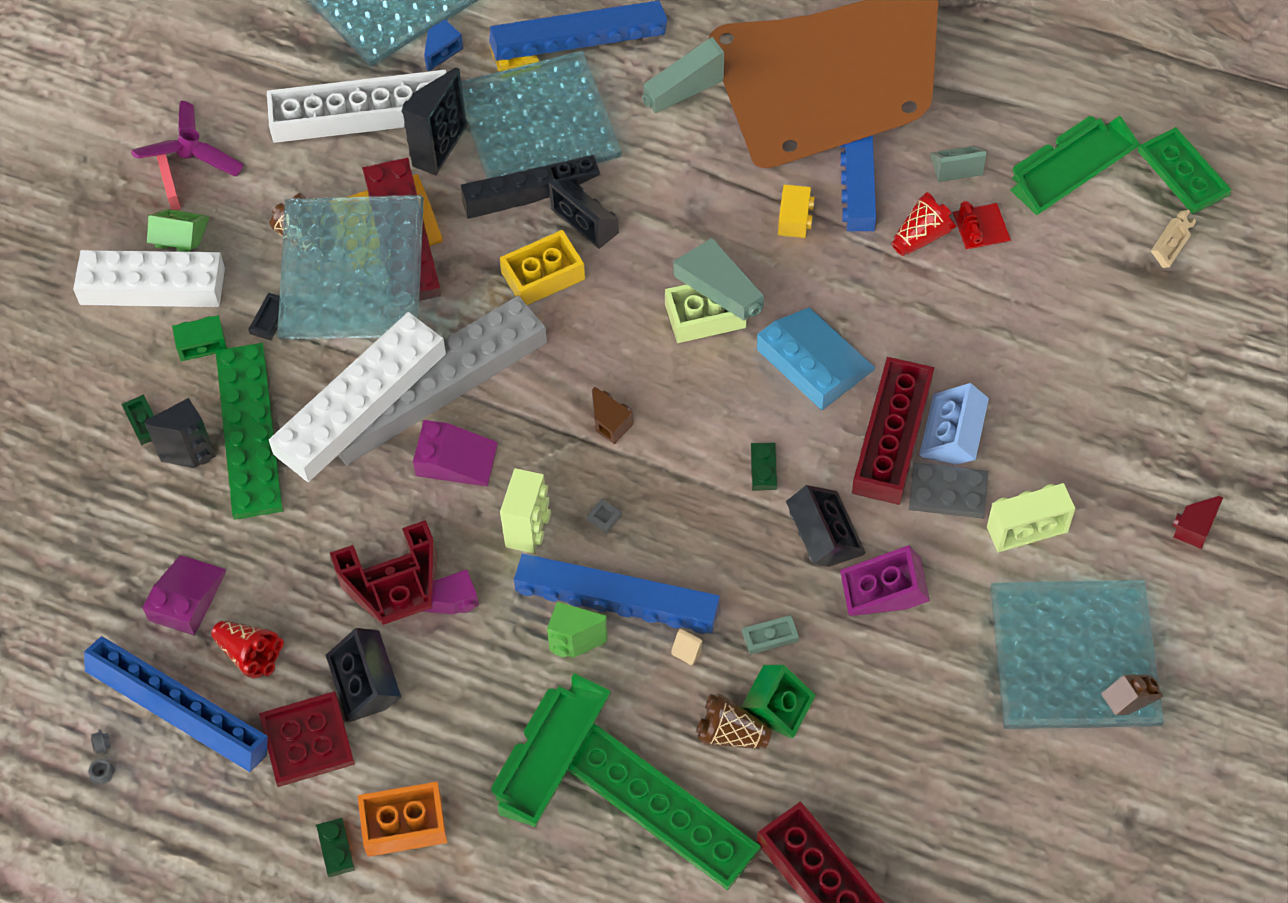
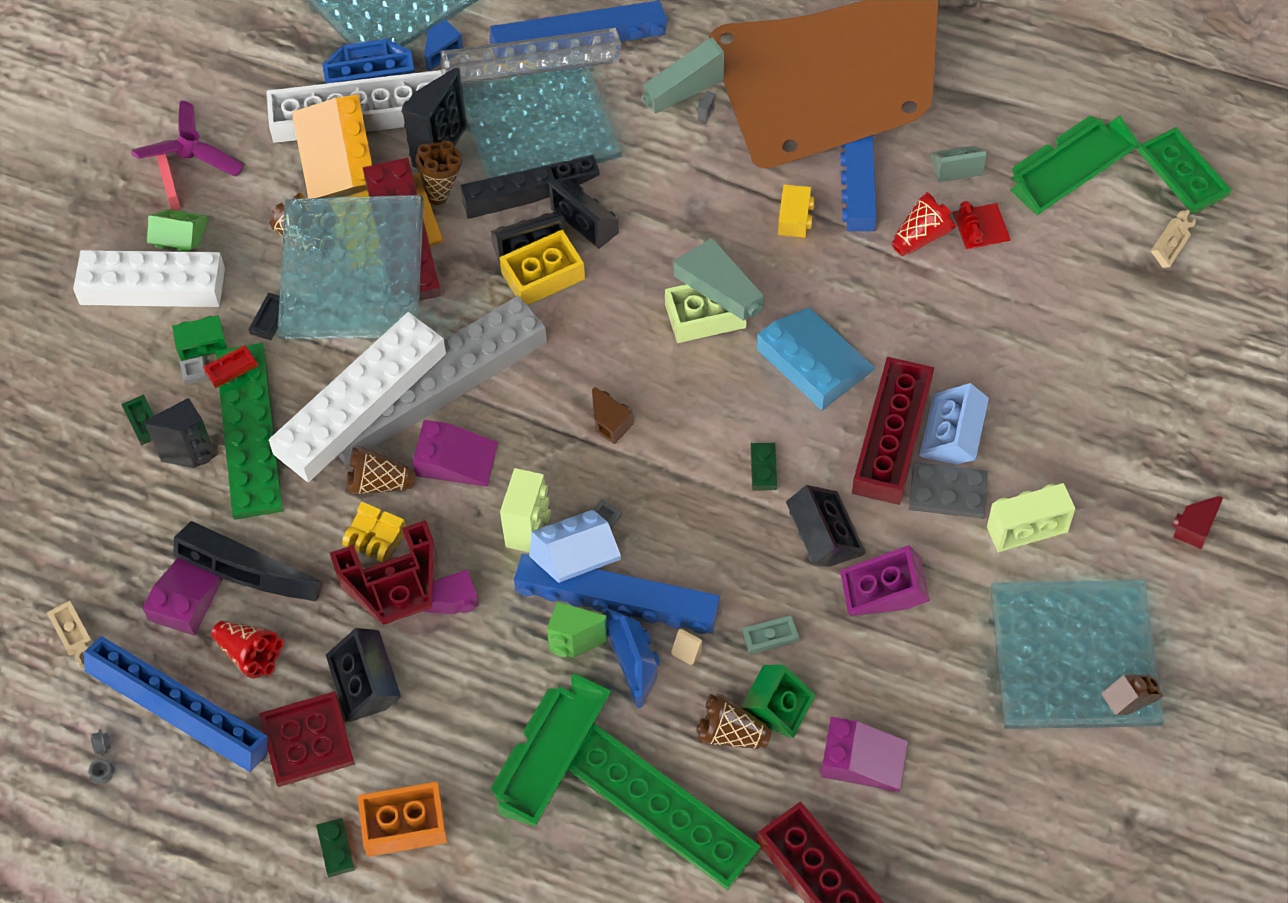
none -> tan plate [47,601,93,668]
none -> black slope [173,521,320,601]
none -> light grey tile [180,356,209,385]
none -> red plate [203,345,258,389]
none -> light orange slope [292,94,372,201]
none -> blue wedge [322,39,415,84]
none -> yellow legs [342,502,406,563]
none -> reddish brown cone [346,446,415,495]
none -> reddish brown cone [416,141,462,205]
none -> clear brick [440,28,621,84]
none -> black slope [490,211,566,266]
none -> light blue slope [529,510,621,583]
none -> blue wedge [602,608,660,709]
none -> dark grey plate [696,91,716,124]
none -> magenta slope [821,717,908,792]

